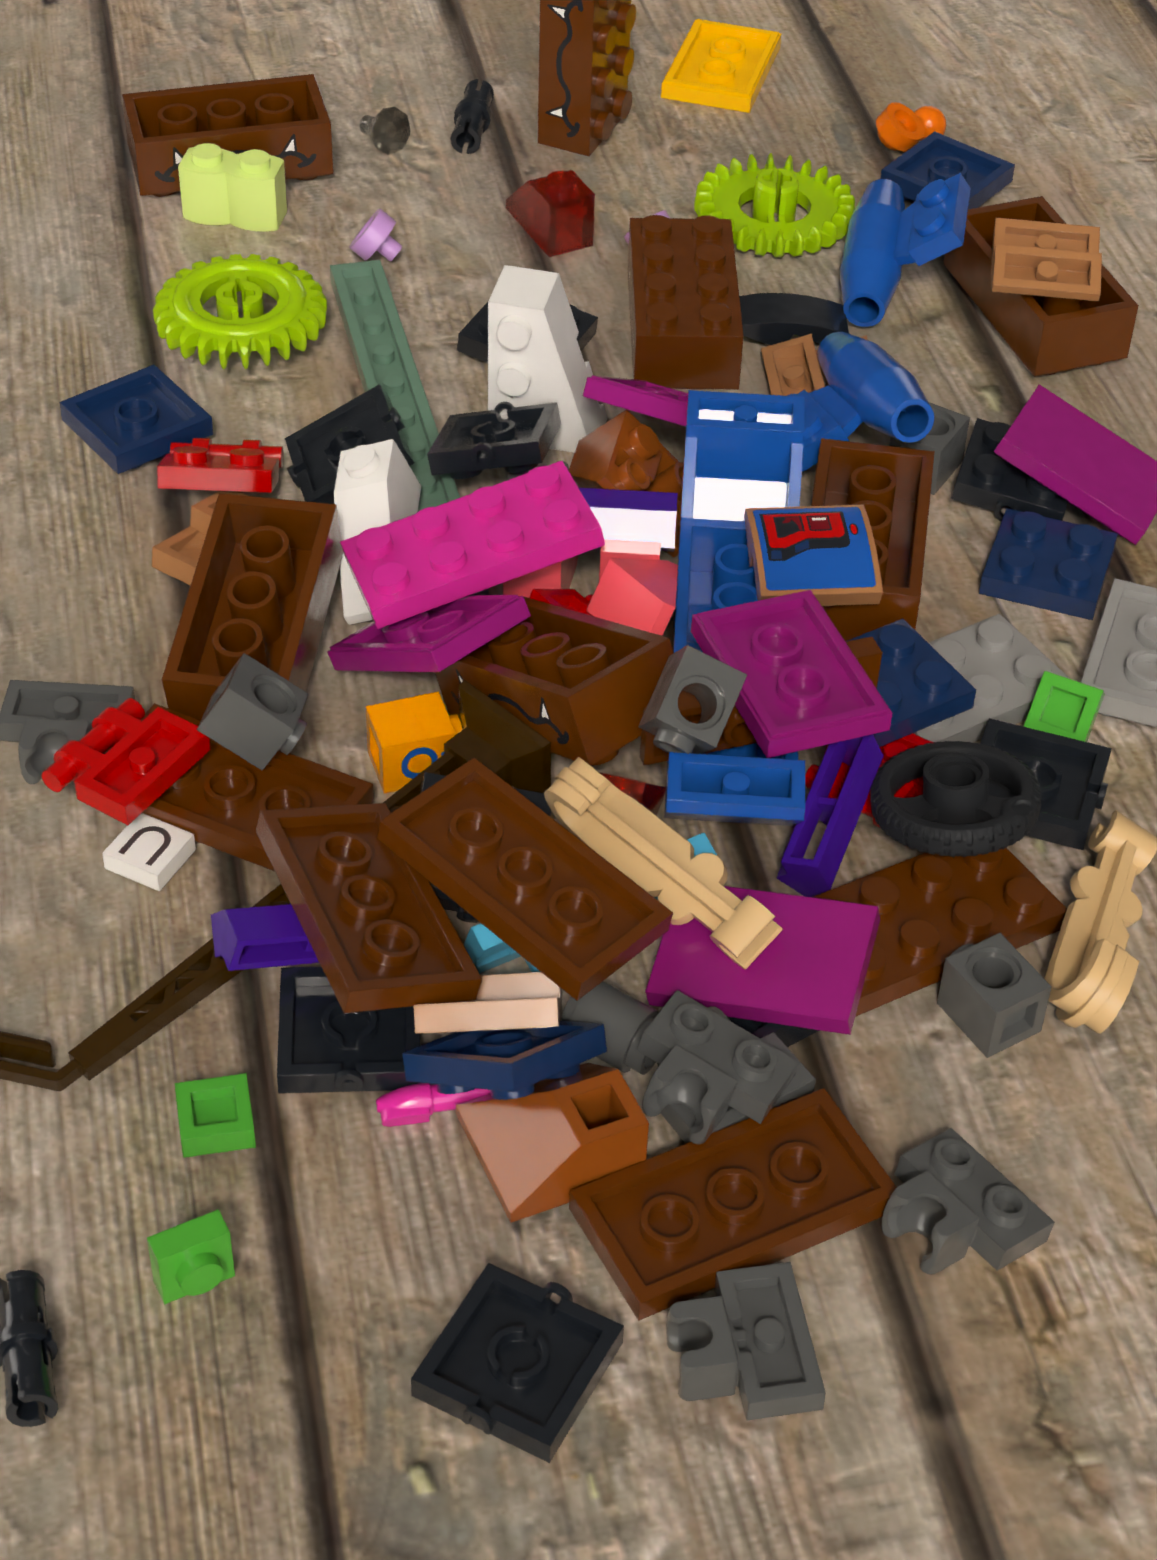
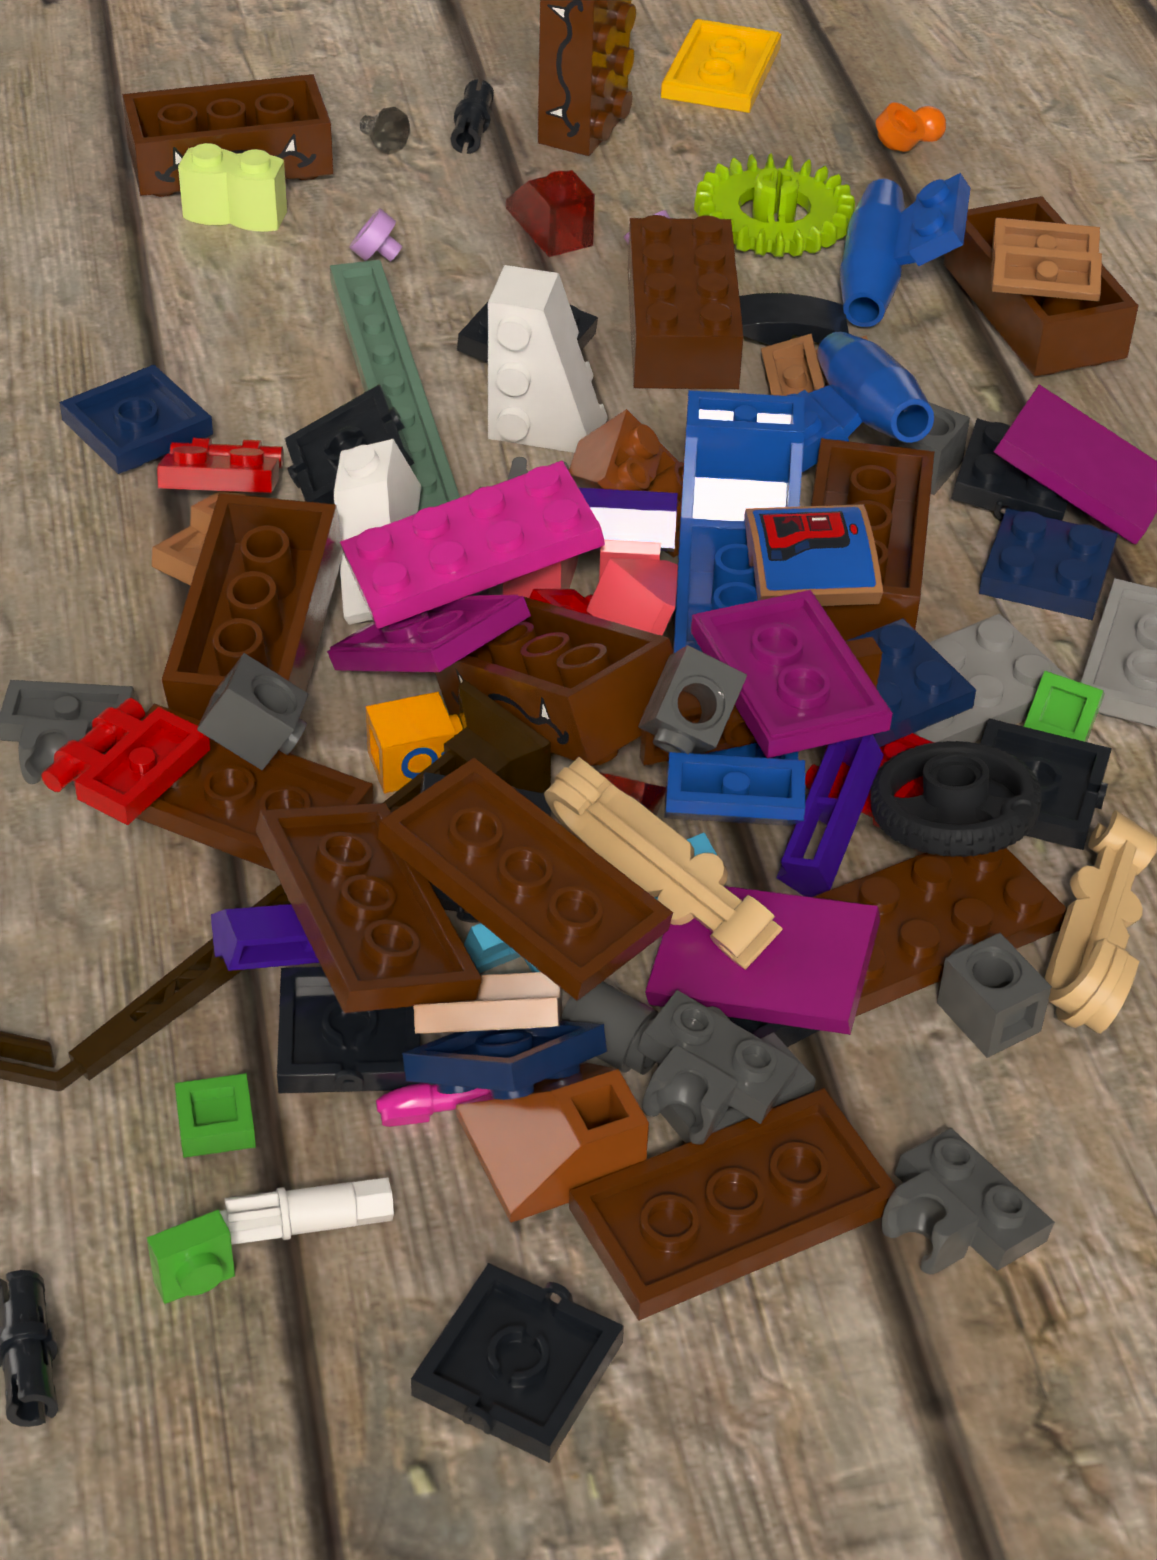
white tile [102,813,196,891] -> none
lime gear [153,254,327,369] -> none
black plate [427,402,561,479] -> none
magenta tile [583,375,688,426] -> none
dark grey plate [666,1262,826,1421] -> none
dark blue plate [880,131,1015,209] -> none
none -> white piece [220,1177,394,1245]

